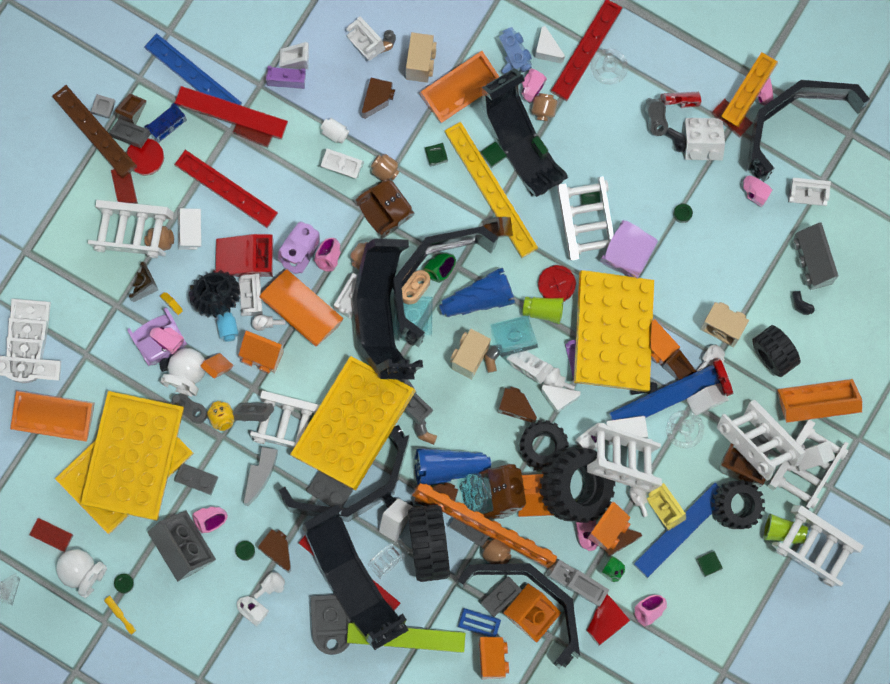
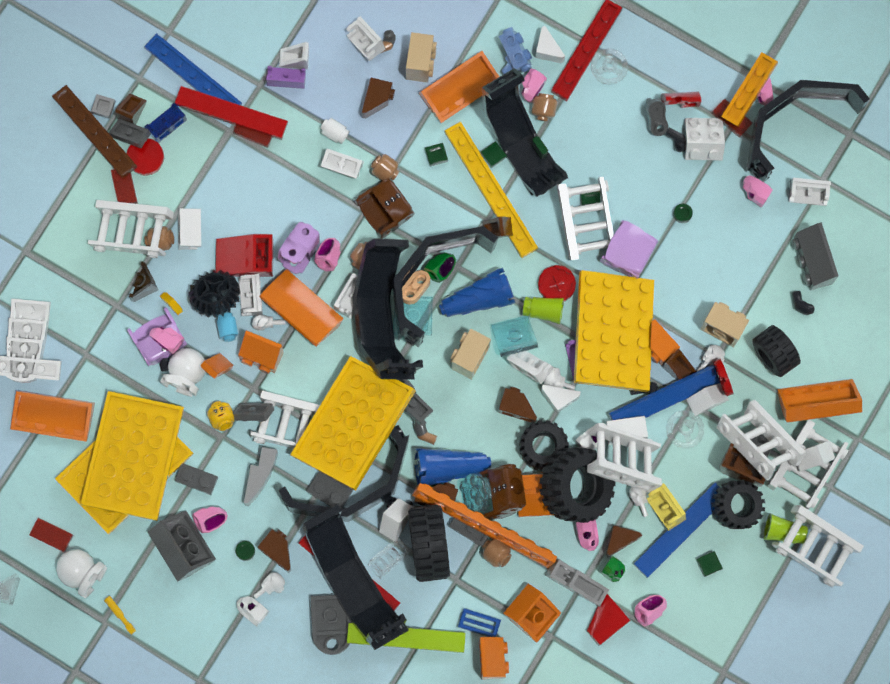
dark green tile [114,574,134,594] -> none
dark grey piece [172,394,207,424] -> none
red tile [174,149,278,229] -> none
black panel [456,563,580,669] -> none
dark grey plate [480,576,522,617] -> none
arm [484,345,503,373] -> none
orange slope [588,502,631,552] -> none

